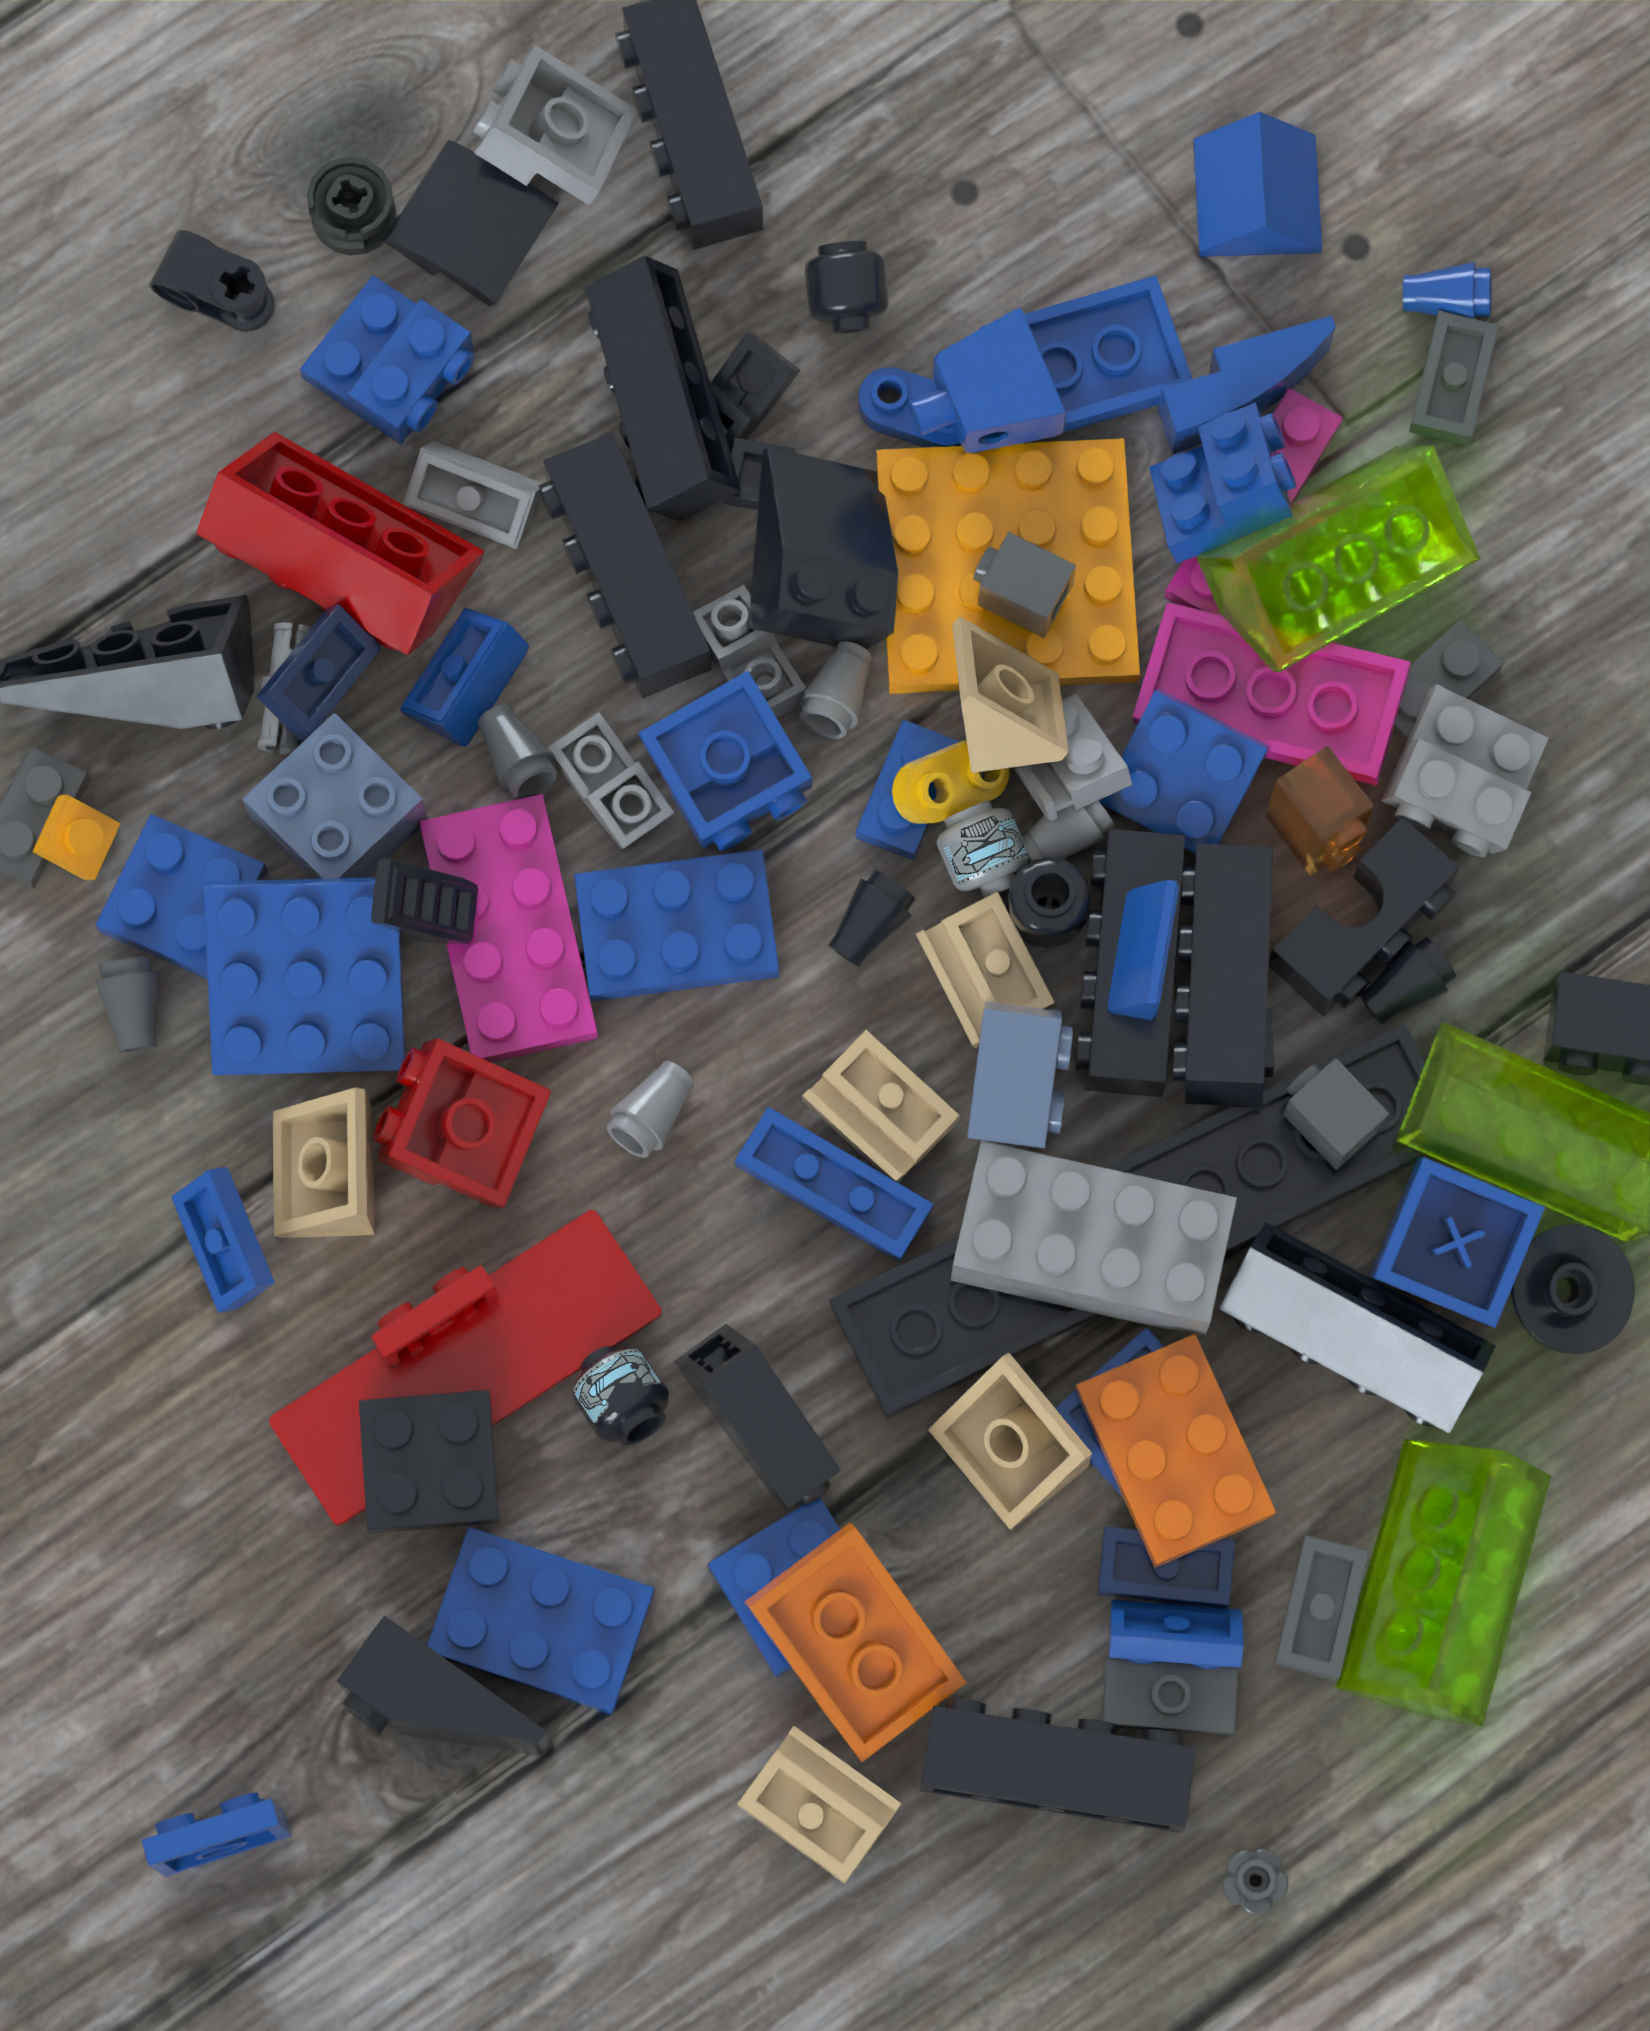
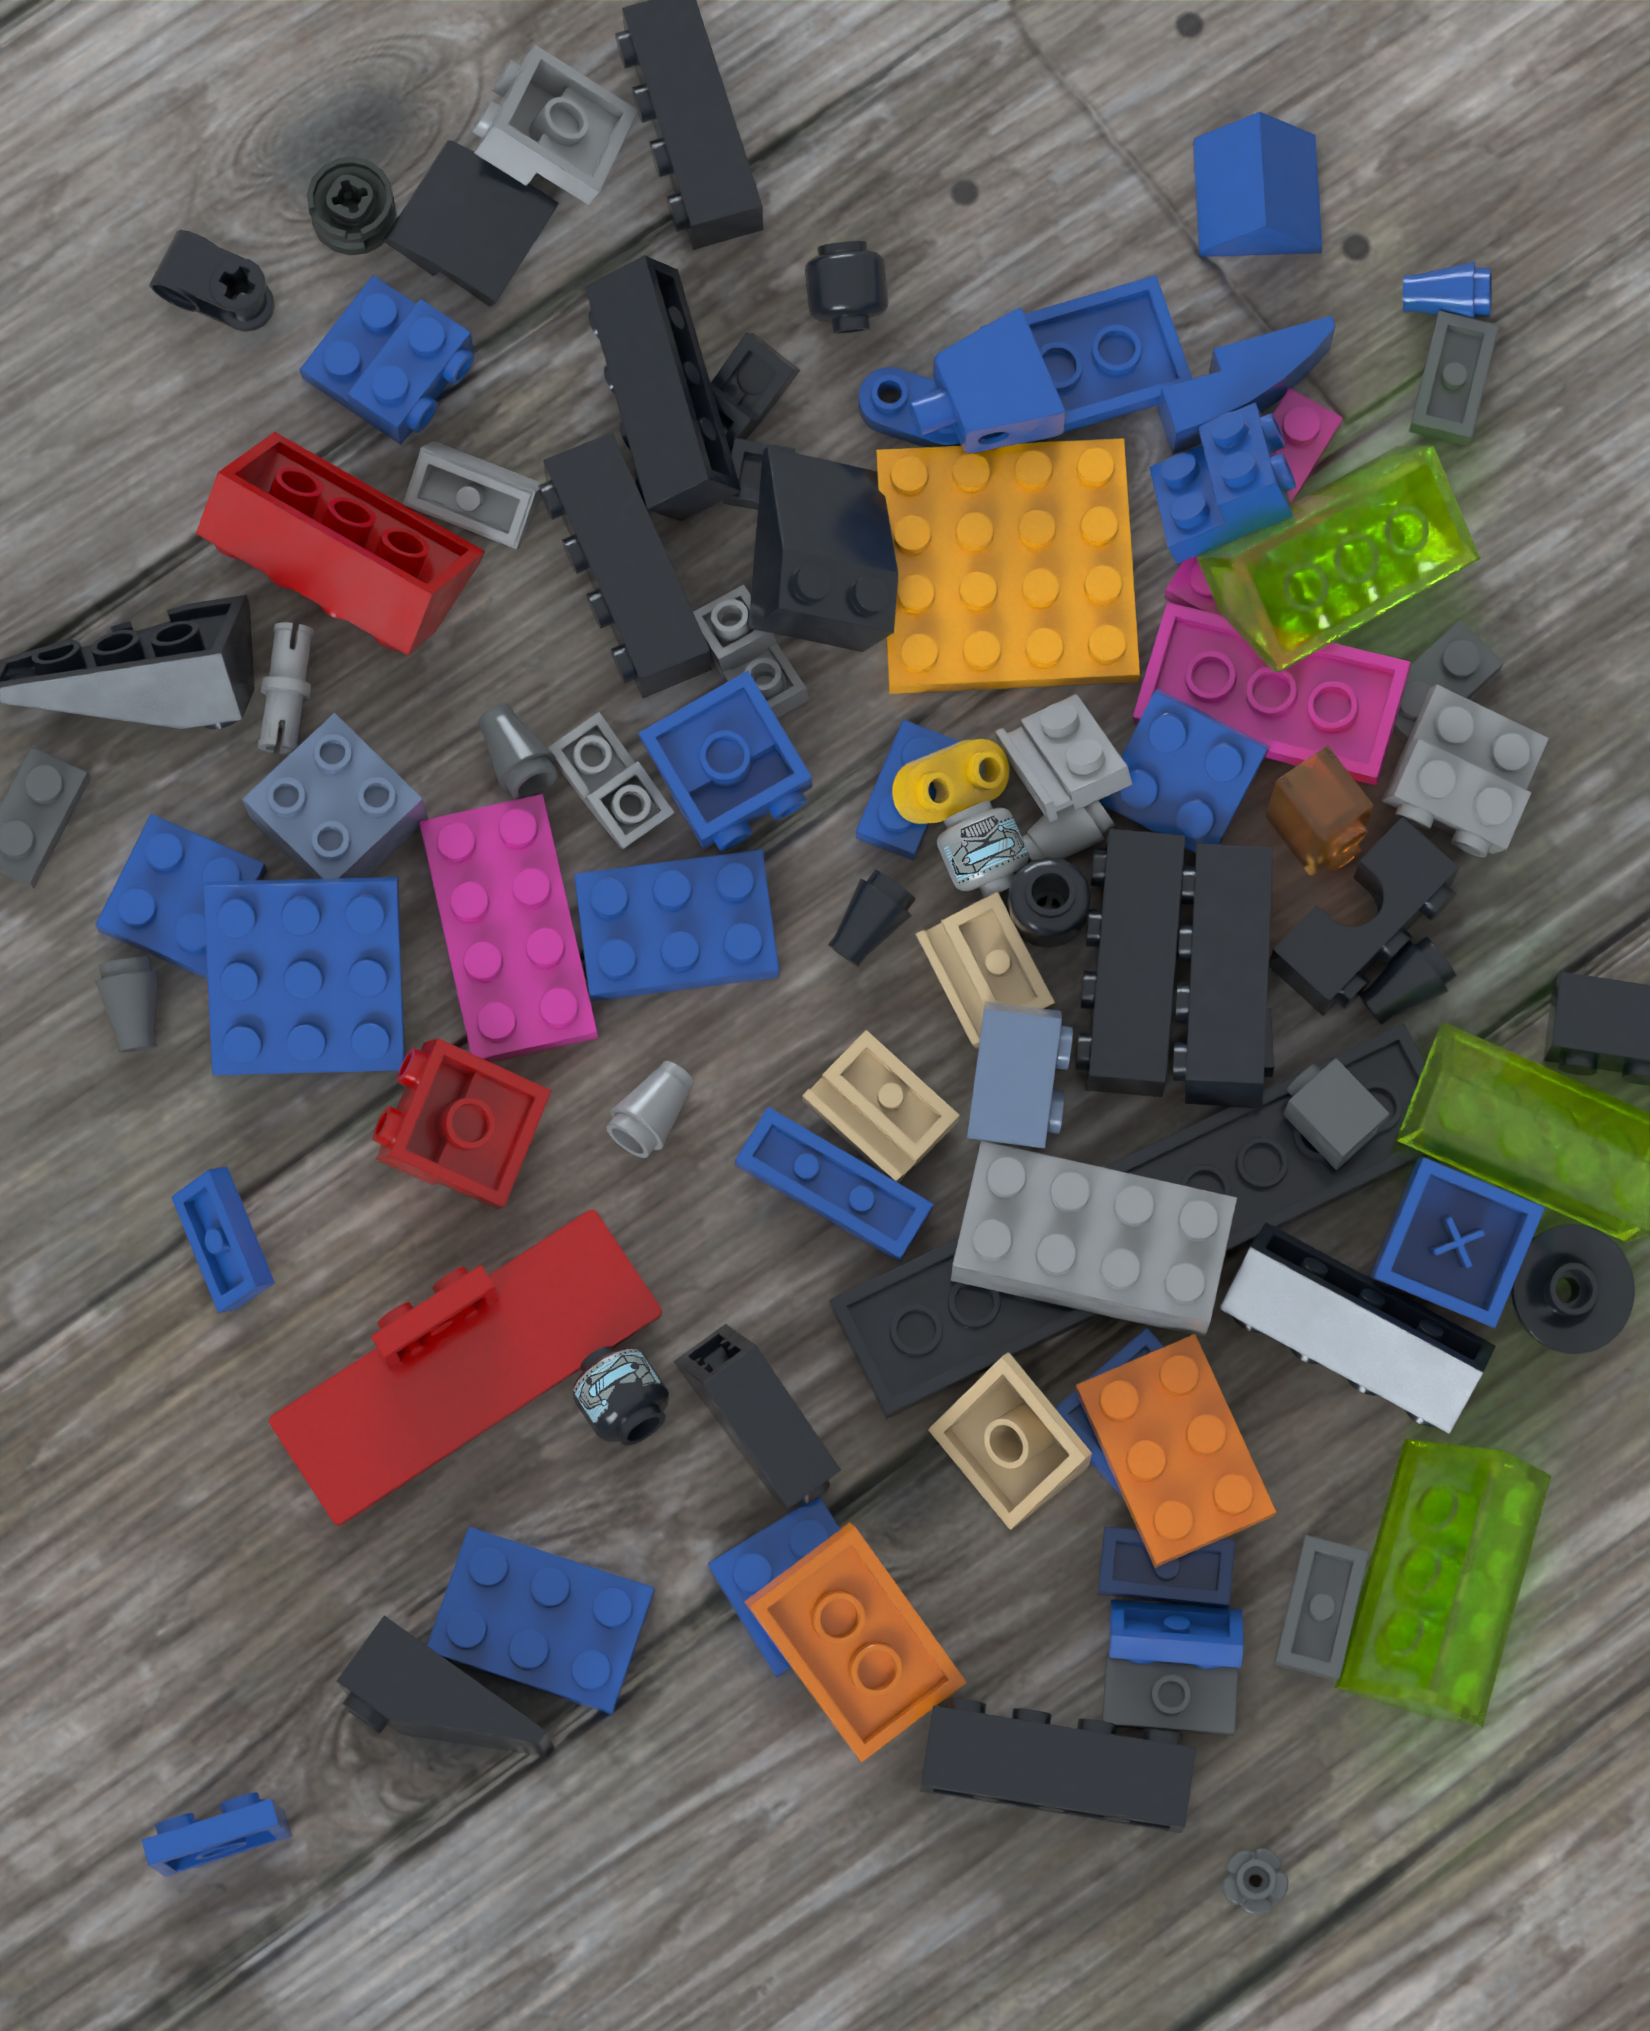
light orange plate [32,795,121,880] -> none
dark blue plate [256,604,381,741] -> none
tan slope [273,1087,375,1238] -> none
black plate [359,1390,500,1534] -> none
black slope [371,859,478,945] -> none
blue slope [399,607,529,747] -> none
tan plate [738,1726,901,1884] -> none
light grey cone [799,641,872,739] -> none
tan slope [952,616,1069,773] -> none
dark grey brick [973,532,1076,638] -> none
blue slope [1107,880,1179,1021] -> none

